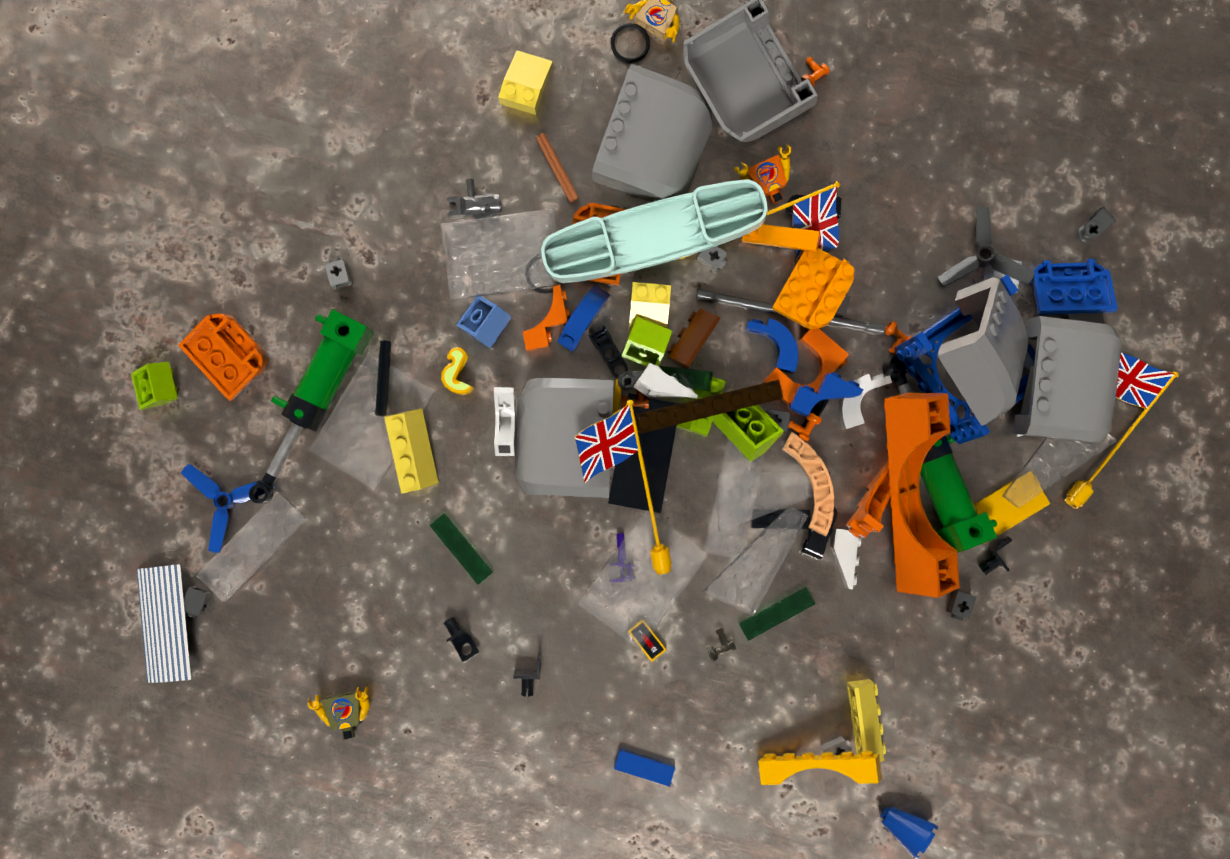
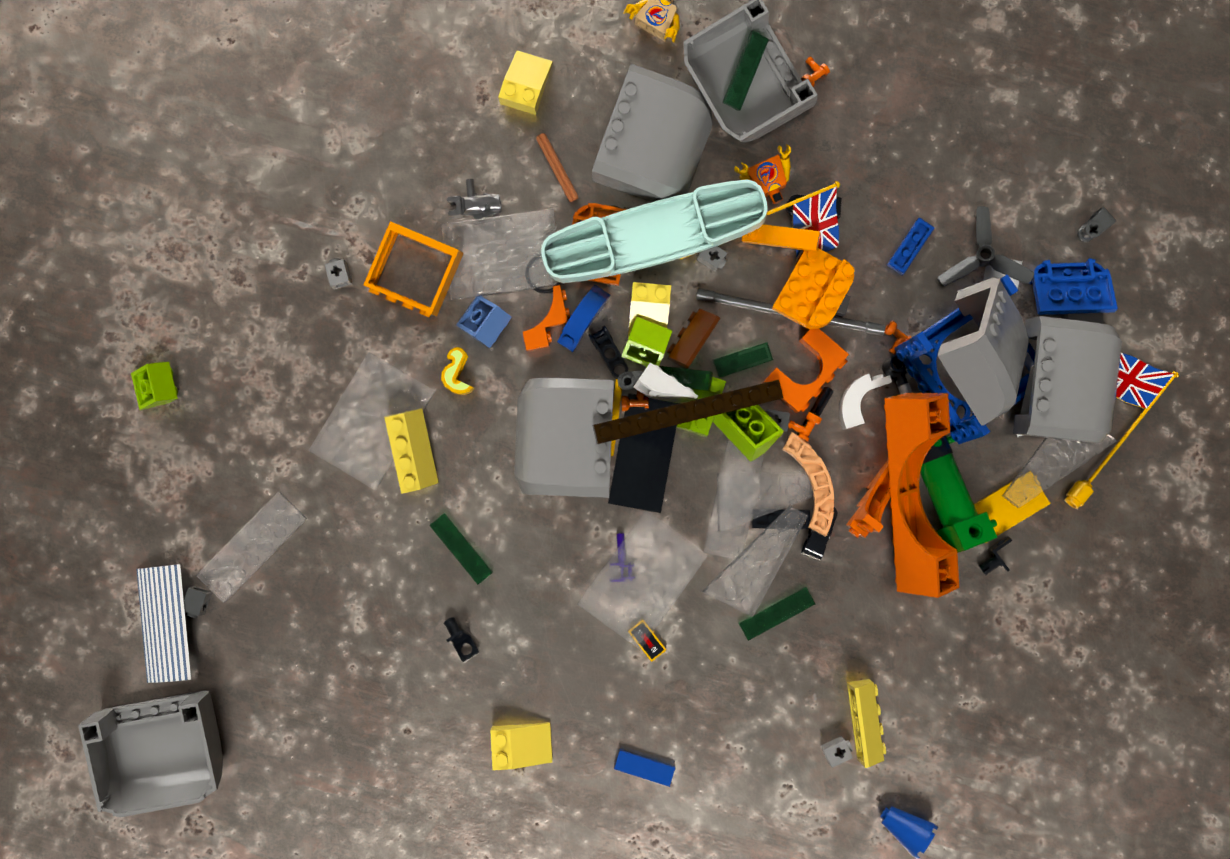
orange plate [178,313,268,401] -> none
blue piece [181,464,276,553] -> none
green piece [249,309,374,504] -> none
torso [308,687,370,739] -> none
black axle [375,340,391,417] -> none
white arch [494,387,516,456] -> none
black bracket [513,652,541,697] -> none
flag [575,400,672,575] -> none
black tyre [611,23,650,62] -> none
clear smoke piece [706,628,736,662] -> none
blue arch [745,318,798,374] -> none
yellow arch [758,751,882,785] -> none
blue arch [788,372,864,417] -> none
white slope [831,528,861,590] -> none
dark grey brick [946,590,976,621] -> none
none -> light grey slope [78,691,223,817]
none -> light orange window [363,221,464,318]
none -> light yellow slope [490,723,553,770]
none -> clear green tile [713,342,773,378]
none -> clear green tile [722,31,769,111]
none -> blue tile [887,218,935,275]

